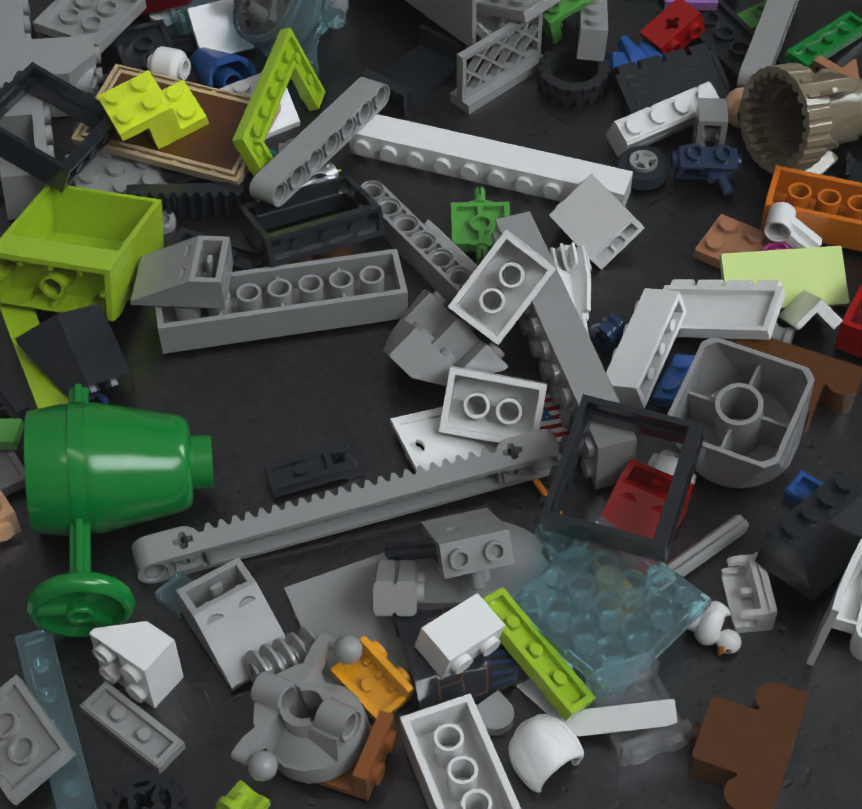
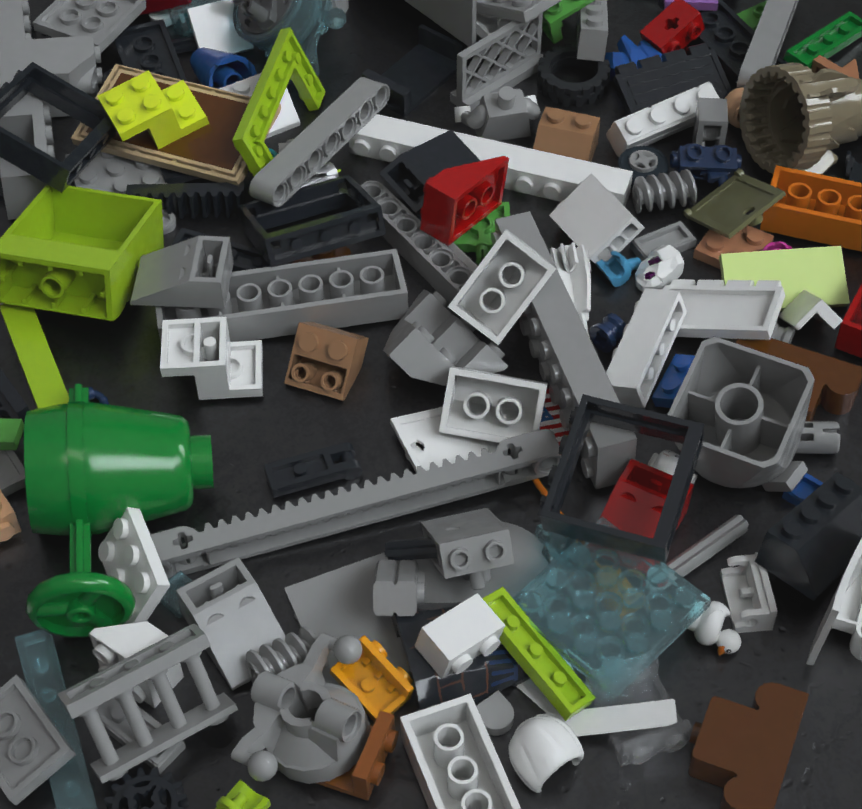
black slope [15,303,131,397] -> none
white head [147,46,191,80] -> none
white piece [764,202,822,249] -> none
none -> light grey fence [57,623,238,784]
none -> white plate [98,507,170,624]
none -> white bracket [160,317,263,400]
none -> medium nougat slope [284,322,369,401]
none -> black slope [379,130,480,221]
none -> red slope [420,156,509,246]
none -> light grey torso [454,86,540,141]
none -> medium nougat slope [533,107,600,162]
none -> dark azure piece [596,251,642,287]
none -> light grey tile [630,221,697,261]
none -> light grey piece [632,169,697,214]
none -> white rock [635,245,684,292]
none -> olive container [683,168,786,239]
none -> light grey tile [762,461,808,492]
none -> light grey arm [795,421,840,454]

